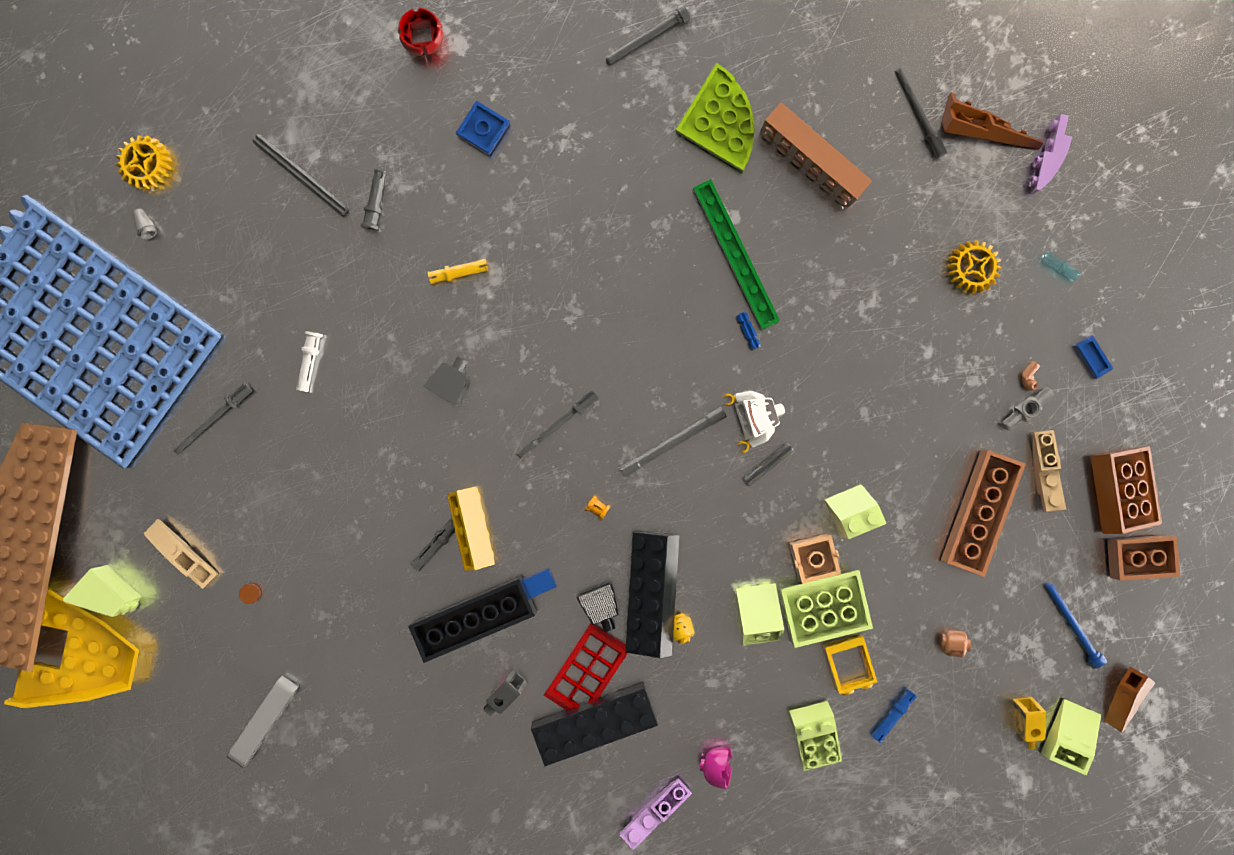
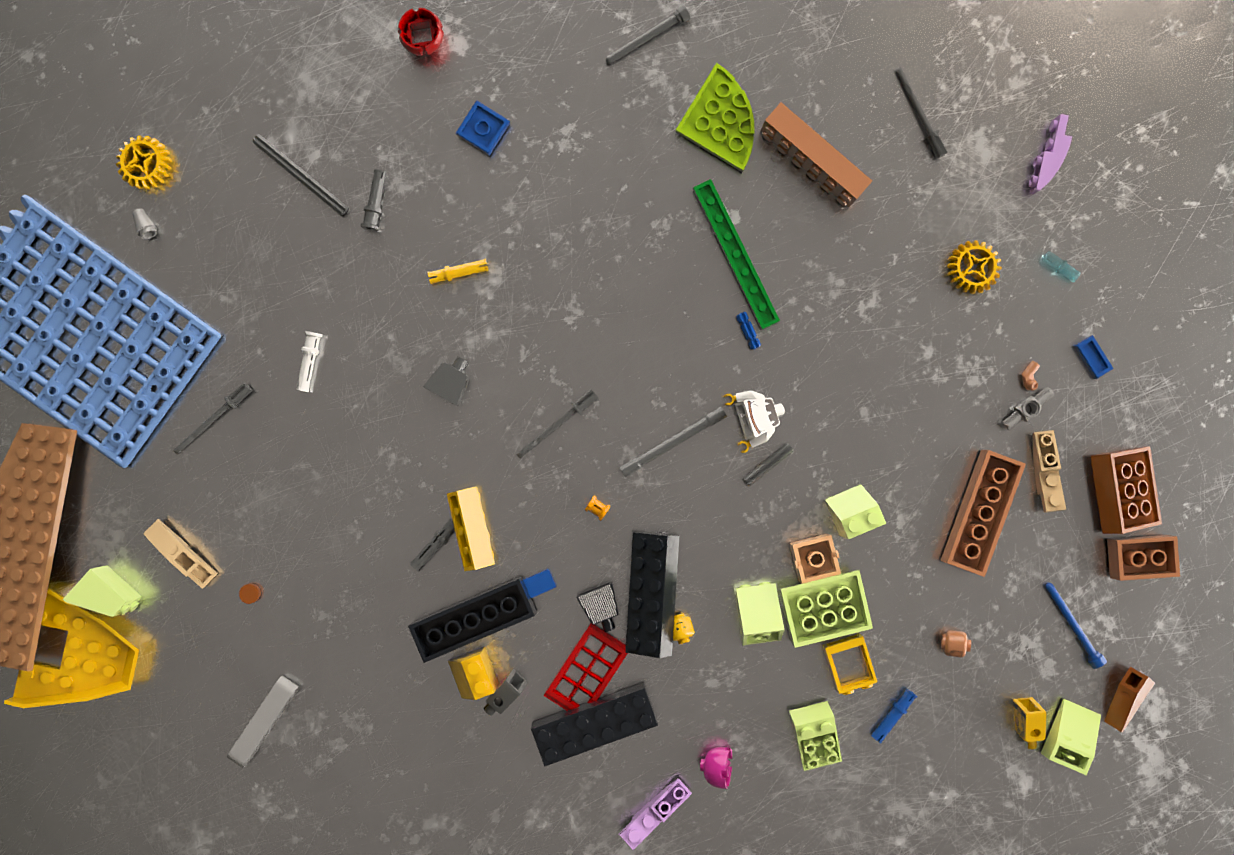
dark orange wedge [942,92,1043,150] -> none
none -> yellow slope [448,647,499,700]

